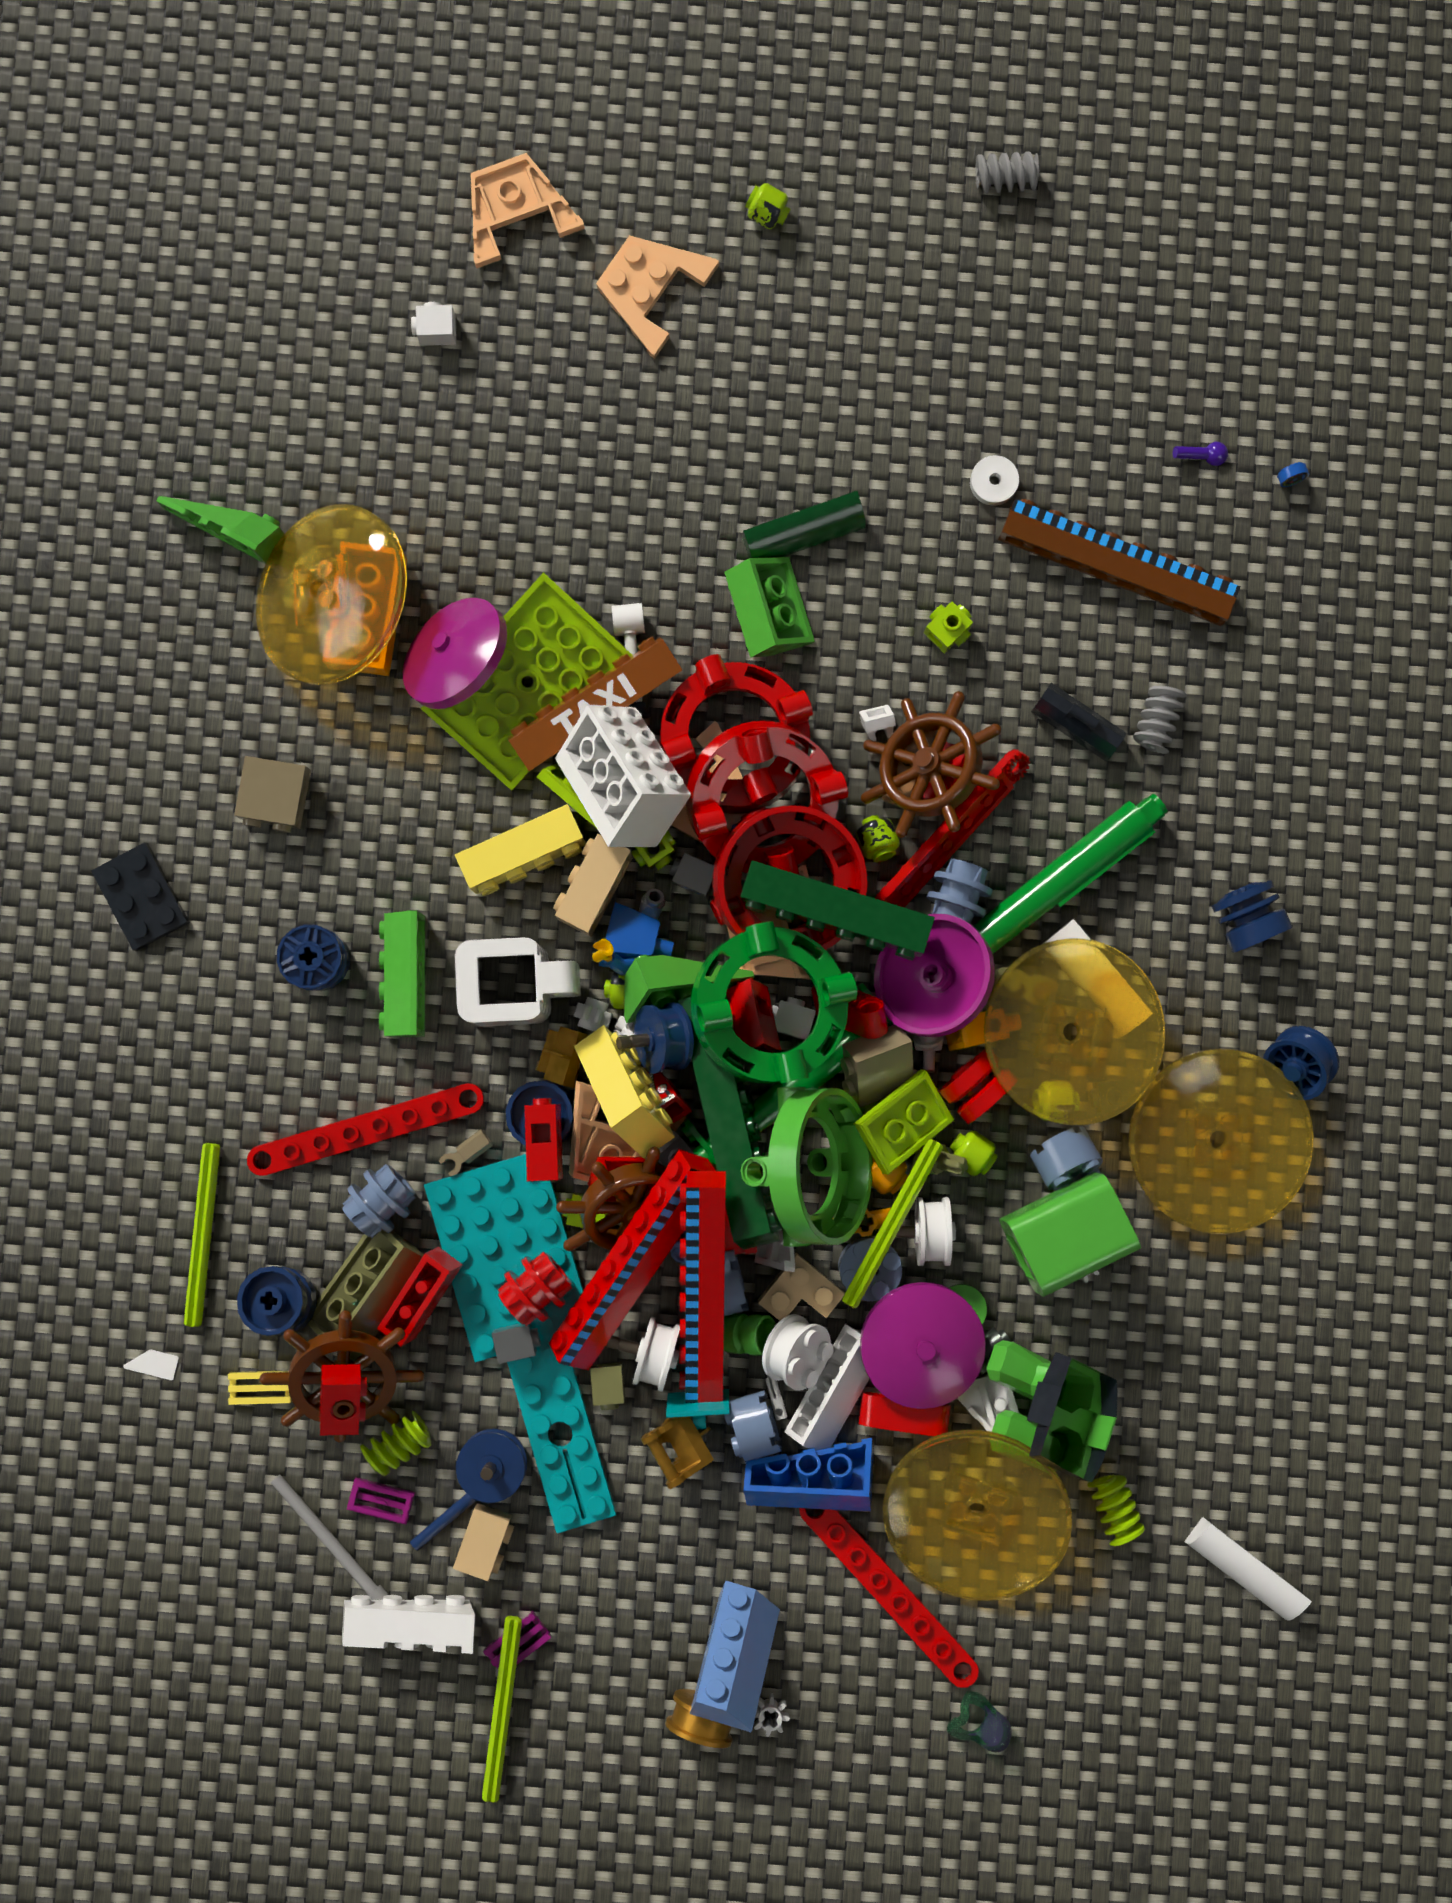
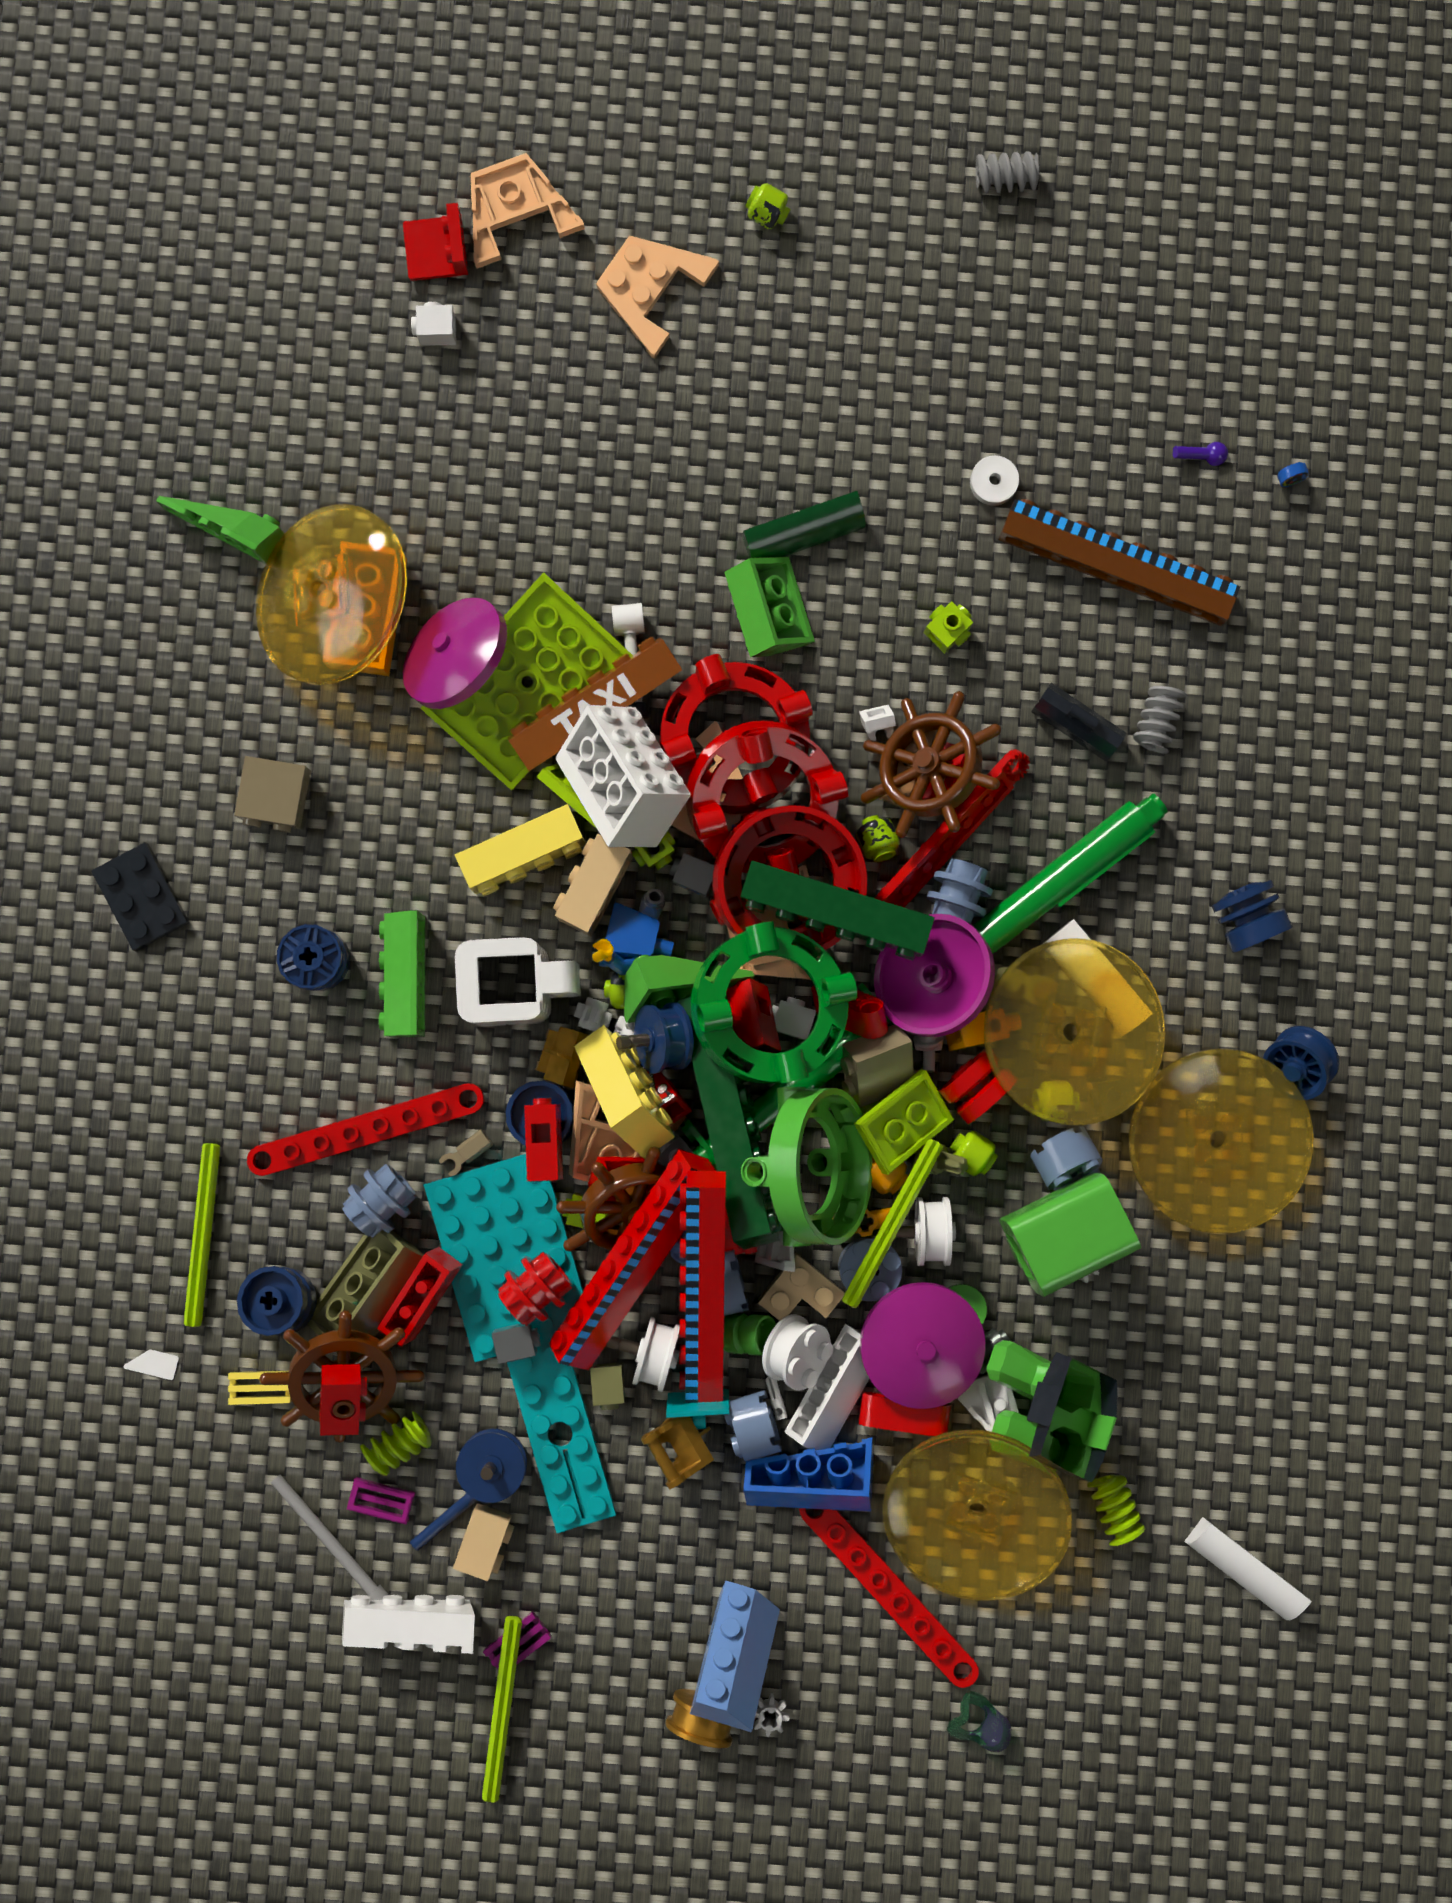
none -> red bracket [403,203,468,281]

